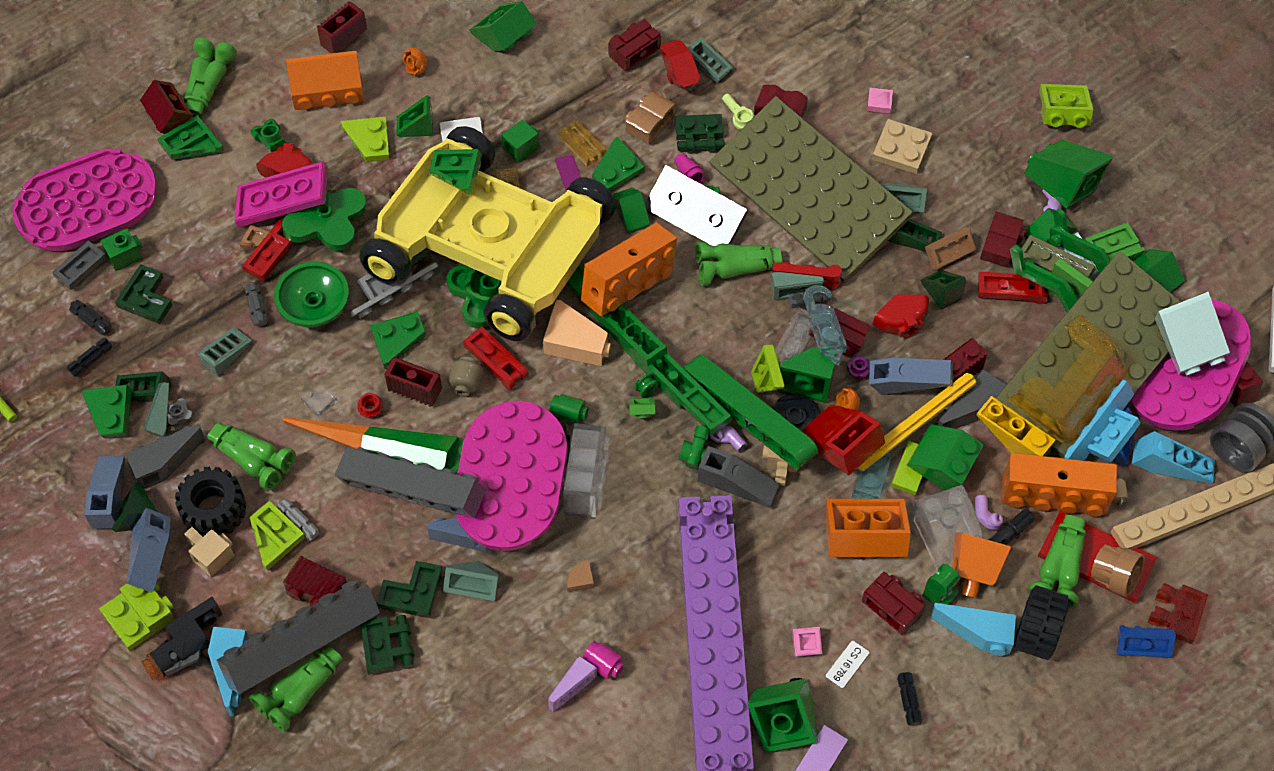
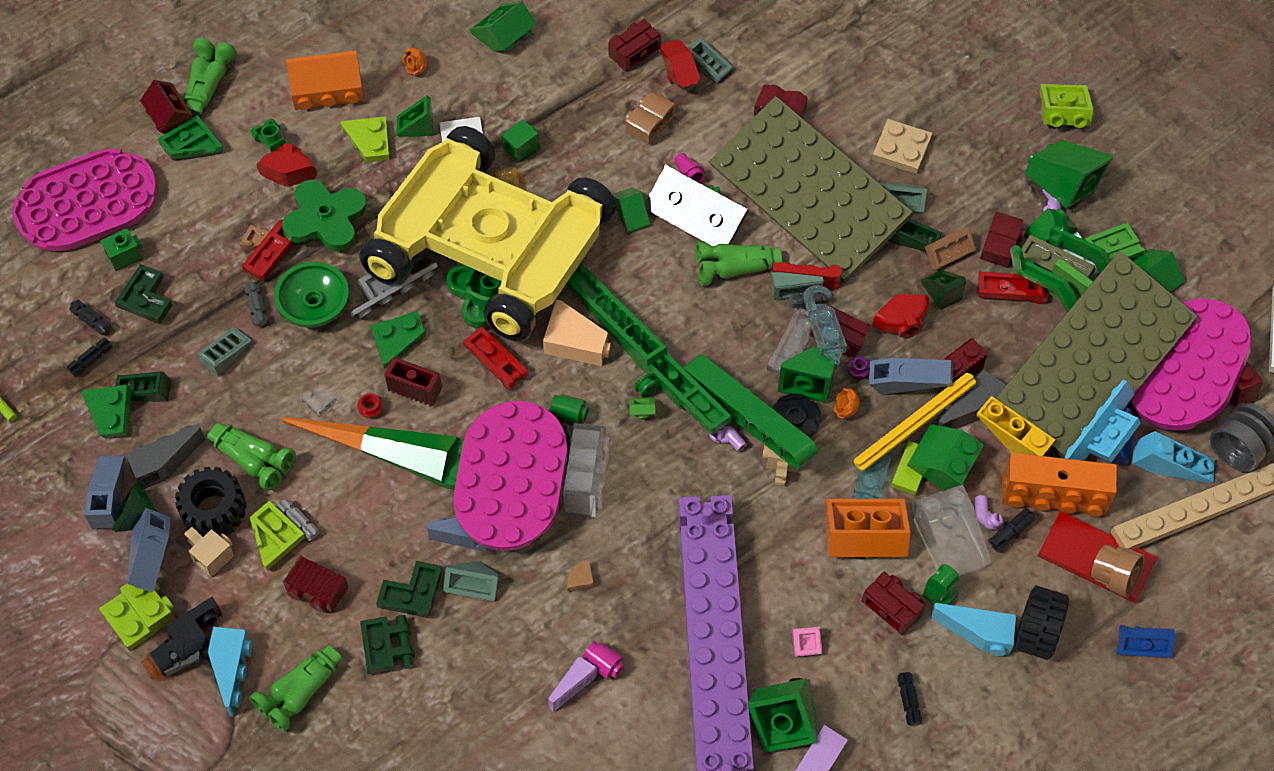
dark grey plate [52,240,107,290] -> none
sand green slope [142,382,169,437] -> none
light grey plate [167,398,192,426] -> none
dark grey brick [217,580,380,694] -> none
dark pink tile [235,161,328,227] -> none
dark red brick [317,1,368,54] -> none
dark grey brick [334,447,486,519] -> none
green wing [429,149,482,194] -> none
dark tan head [448,357,483,396] -> none
magenta sticker [555,155,581,190] -> none
clear yellow tile [558,120,606,166] -> none
orange brick [581,222,677,317] -> none
green wing [592,137,645,192] -> none
dark green plate [675,114,725,152] -> none
green plate [678,426,709,469] -> none
dark grey slope [698,446,780,508] -> none
yellowish green plate [722,94,755,130] -> none
lime wing [751,344,785,393] -> none
red slope [801,405,885,475] -> none
white sticker [826,641,869,688] -> none
bright pink tile [867,88,893,114] -> none
orange torso [952,532,1011,598] -> none
clear yellow windscreen [1007,314,1126,443] -> none
bright green piece [1028,515,1086,608] -> none
tan piece [1113,478,1128,507] -> none
clear red plate [1147,583,1208,644] -> none
light aqua slope [1155,292,1230,376] -> none

